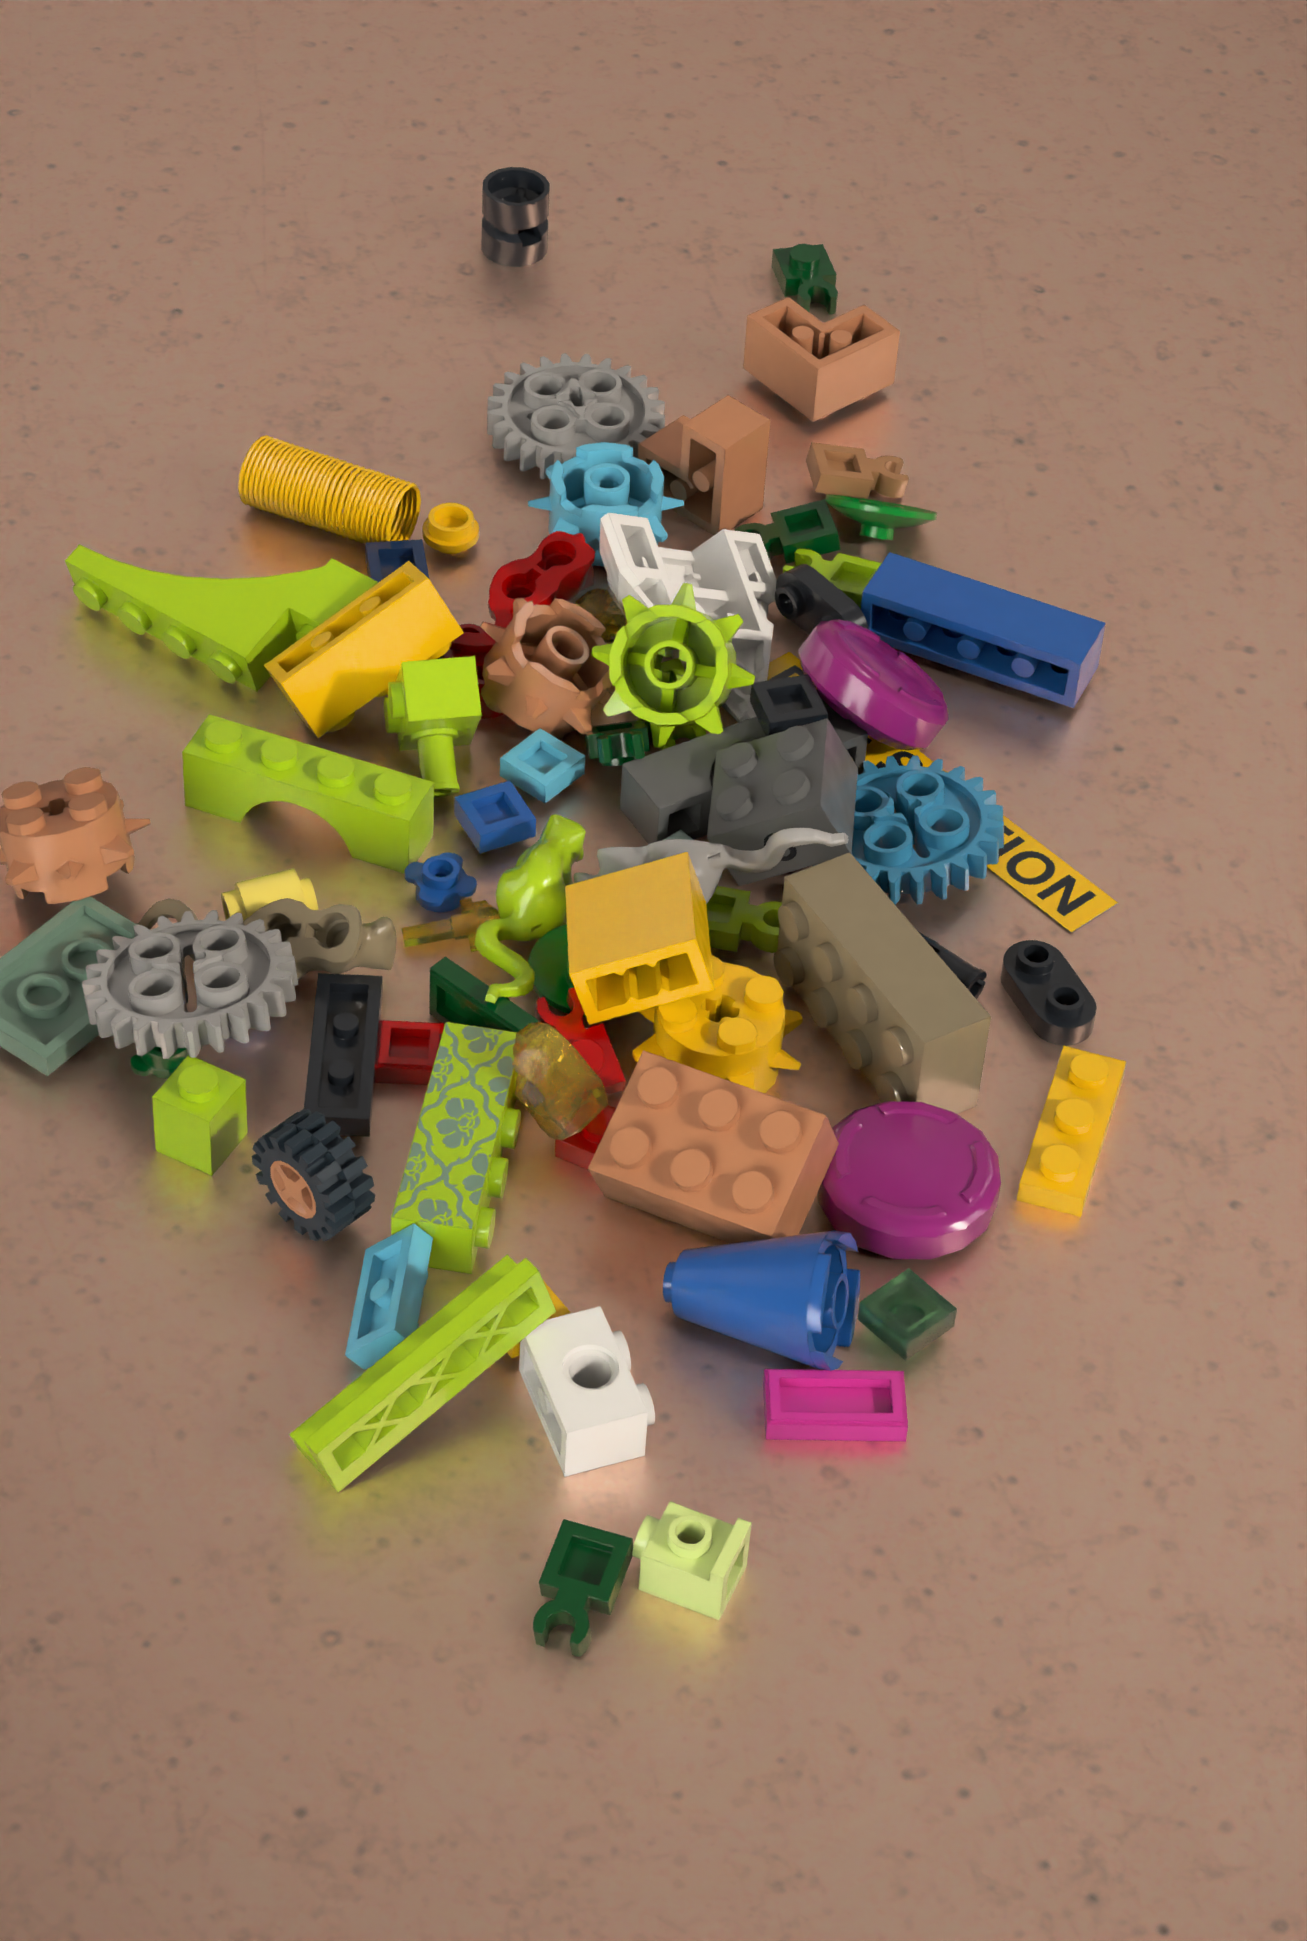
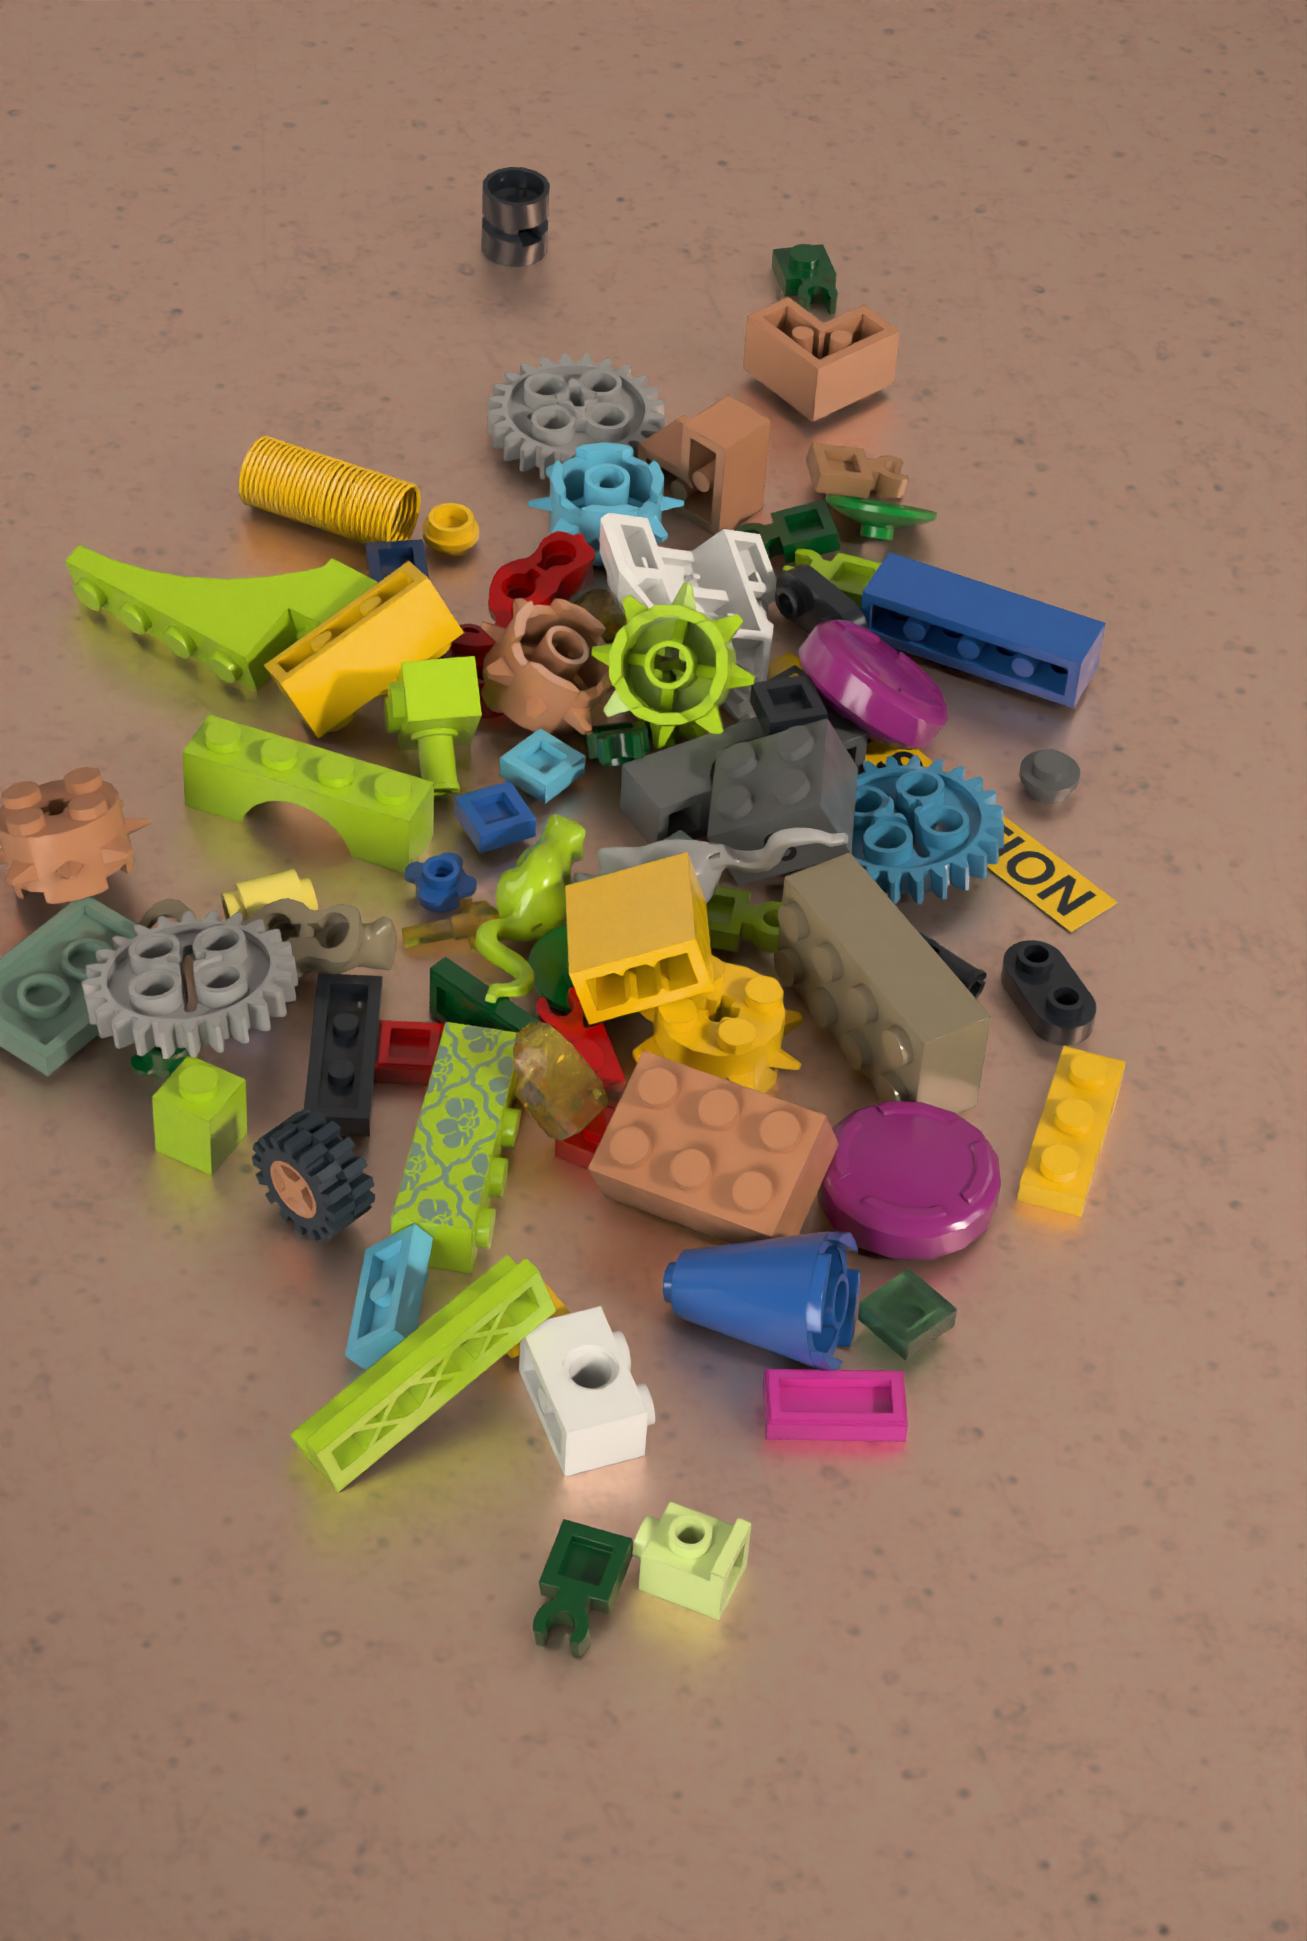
none -> dark grey plate [1019,749,1080,804]

